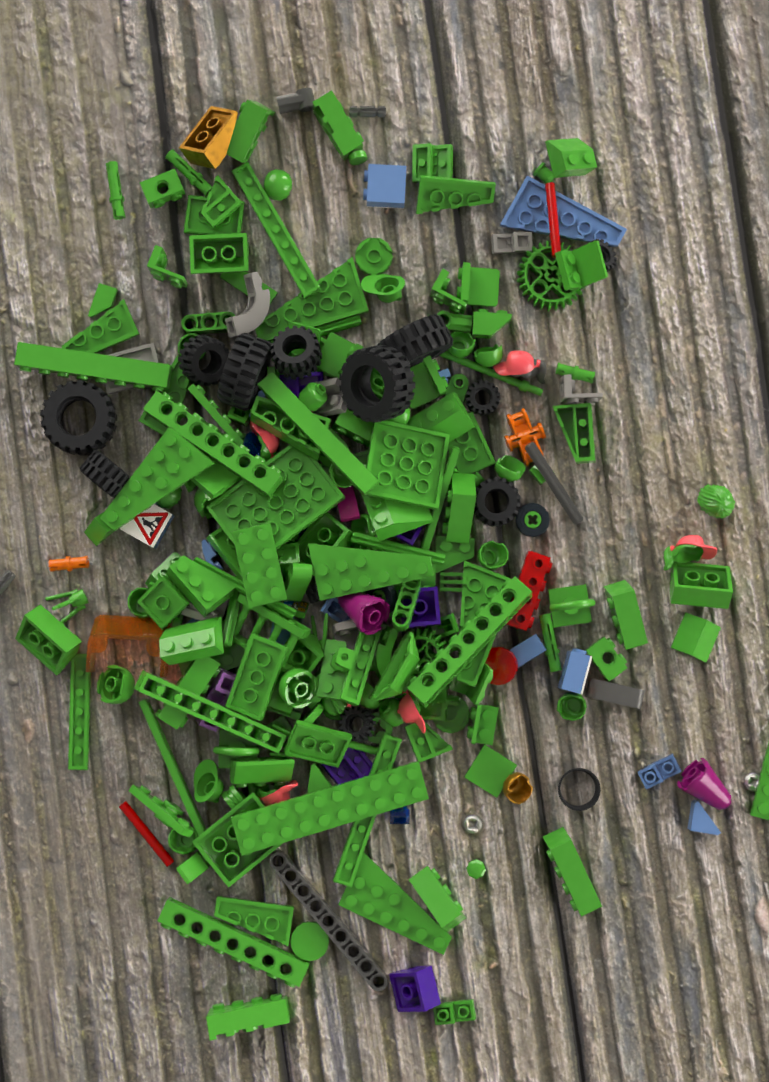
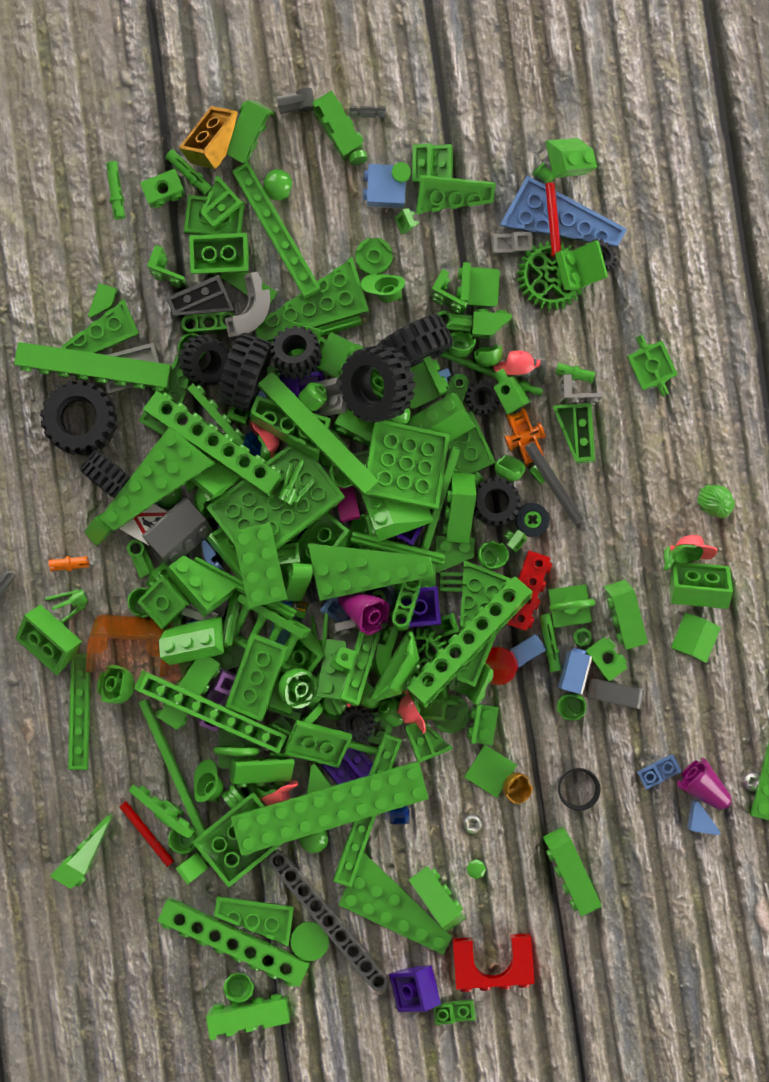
none -> bright green wedge [50,814,113,889]
none -> bright green piece [127,540,155,578]
none -> dark grey slope [142,497,213,567]
none -> dark grey wedge [166,275,235,317]
none -> bright green hair [223,972,254,1004]
none -> bright green plant [278,459,315,506]
none -> bright green hair [299,830,328,854]
none -> bright green tile [392,162,411,183]
none -> bright green tile [394,208,420,235]
none -> red arch [452,933,535,992]
none -> bright green torso [494,369,531,414]
none -> bright green tile [504,529,528,554]
none -> bright green tile [572,628,592,647]
none -> bright green plate [627,335,678,397]

